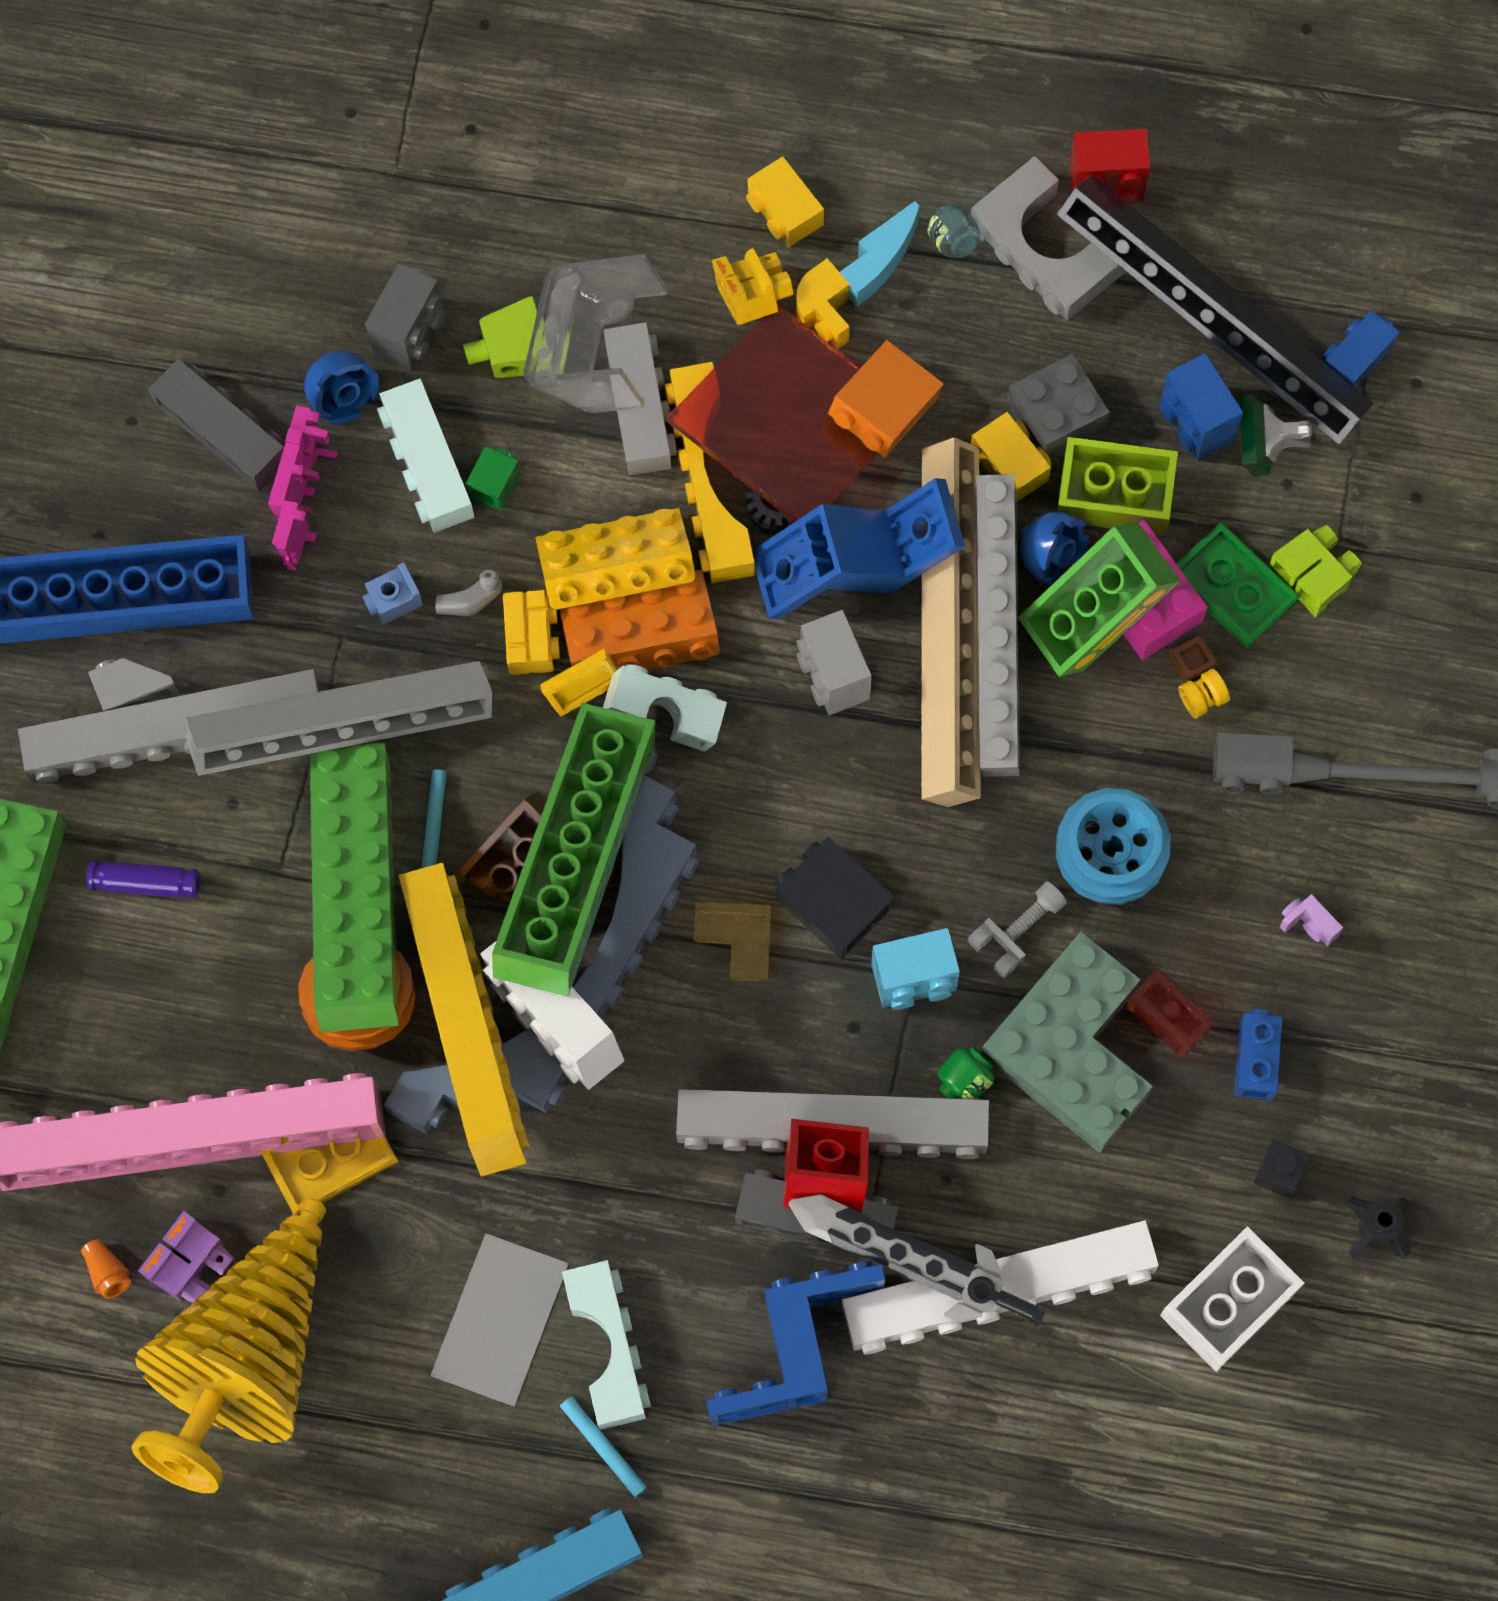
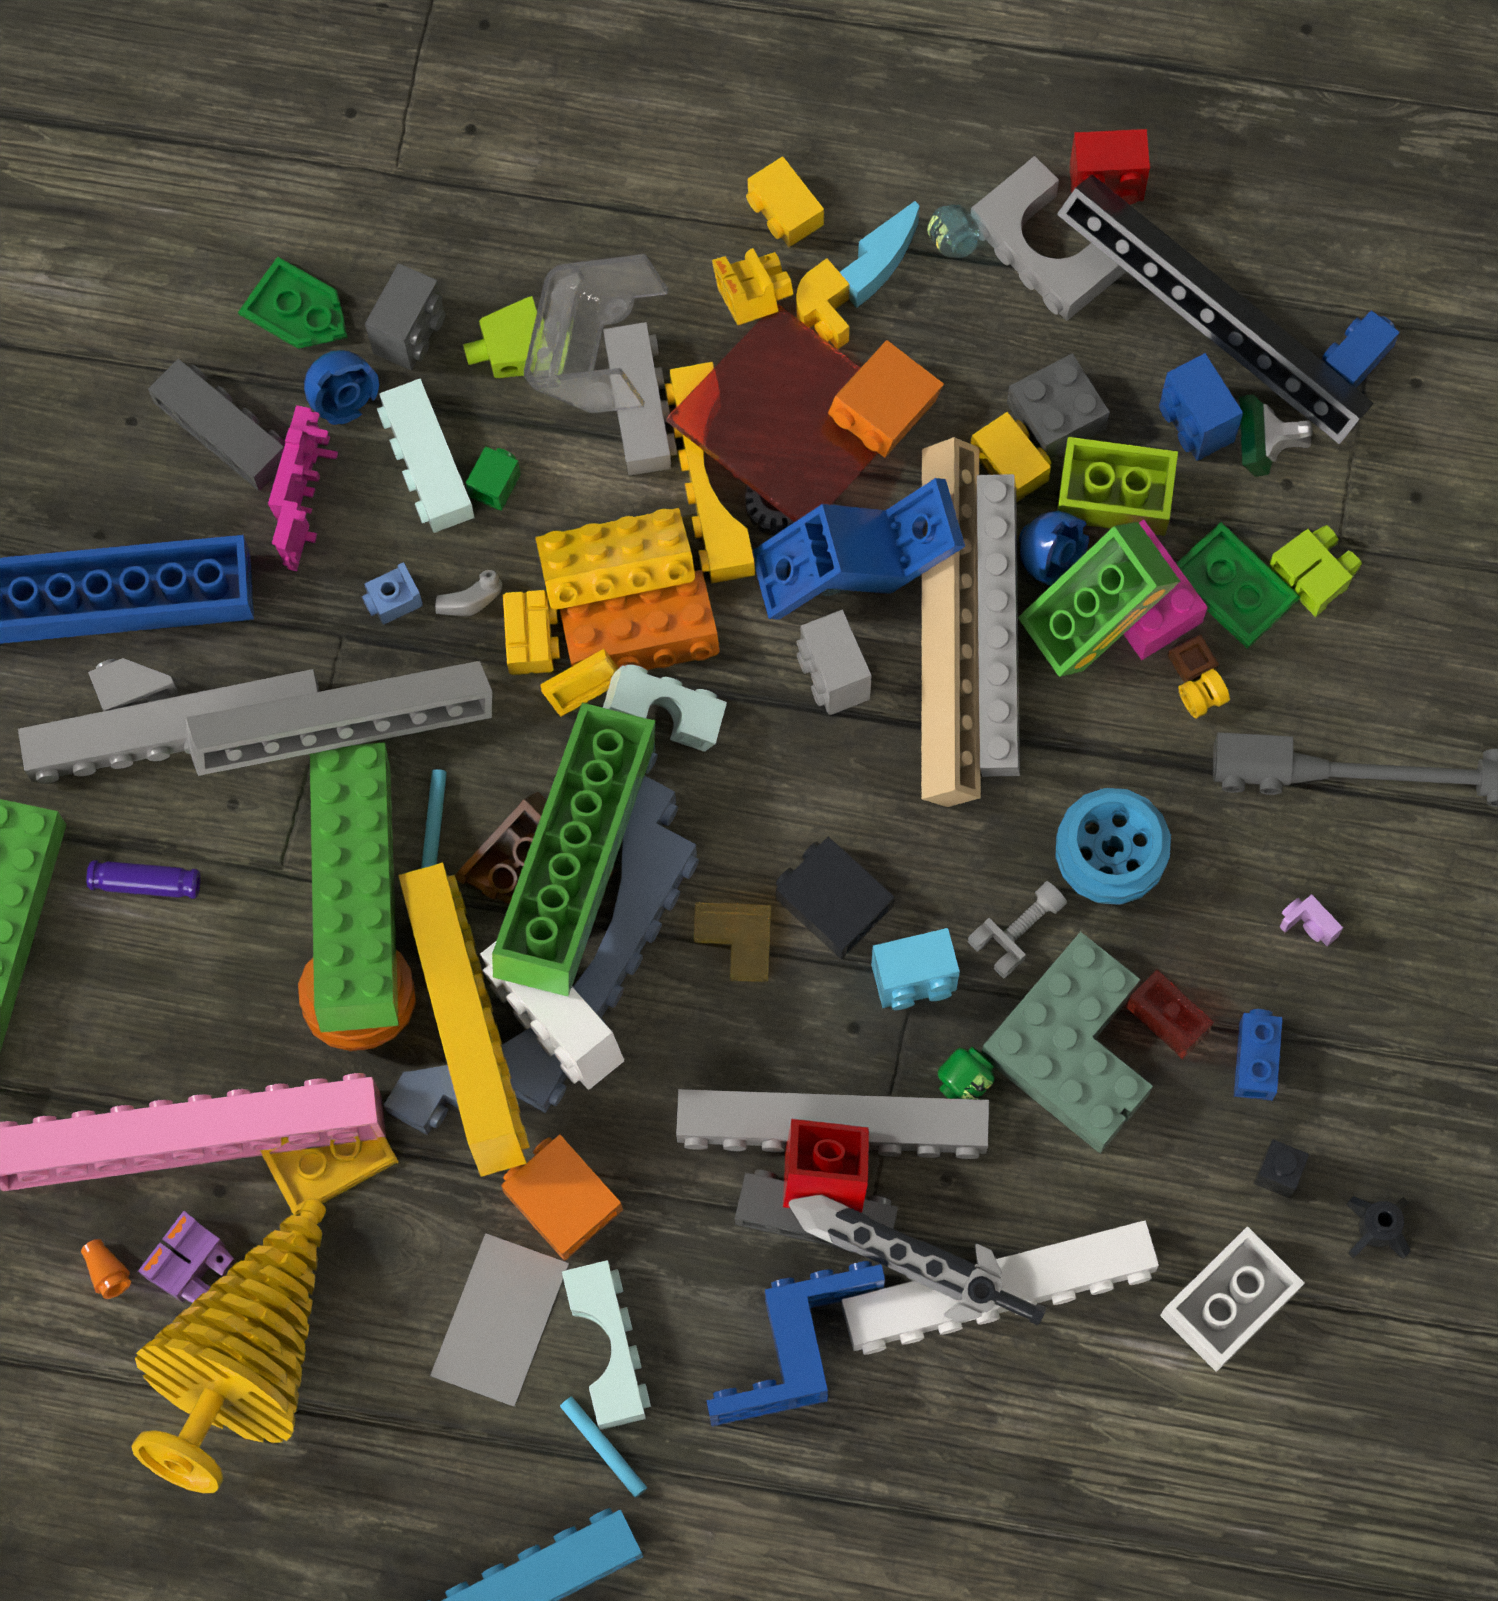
none -> green tile [238,256,348,349]
none -> orange brick [501,1134,623,1261]

